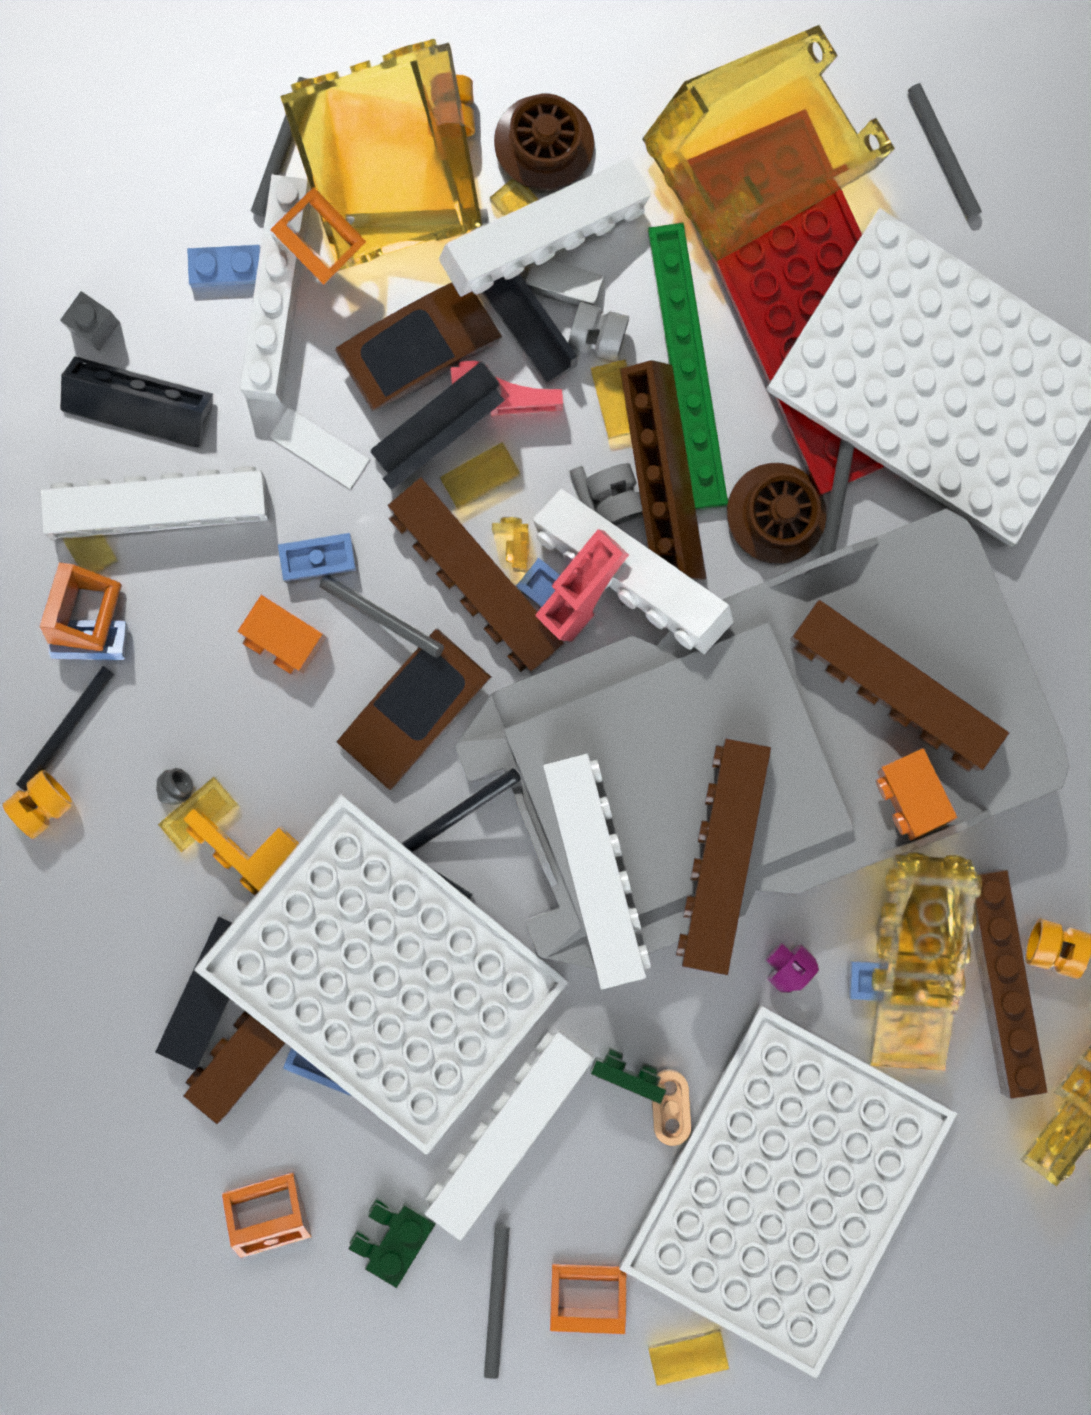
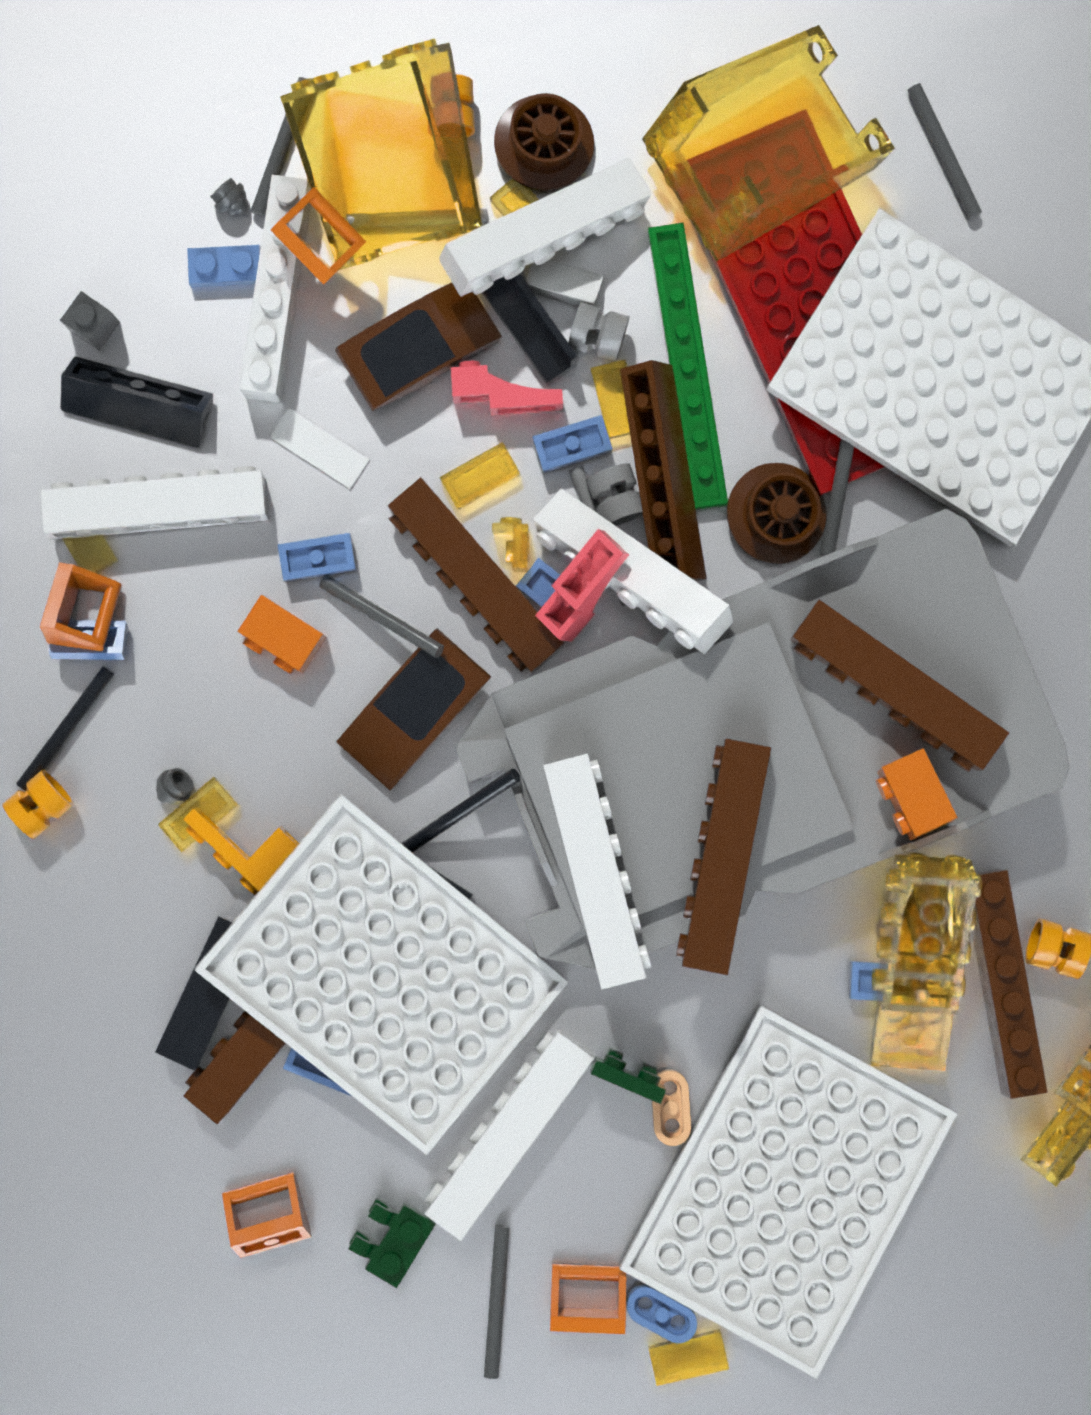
black panel [371,362,510,490] -> none
magenta piece [765,943,819,993] -> none
none -> dark grey plate [210,177,247,215]
none -> medium blue plate [532,415,613,473]
none -> medium blue plate [626,1284,697,1343]

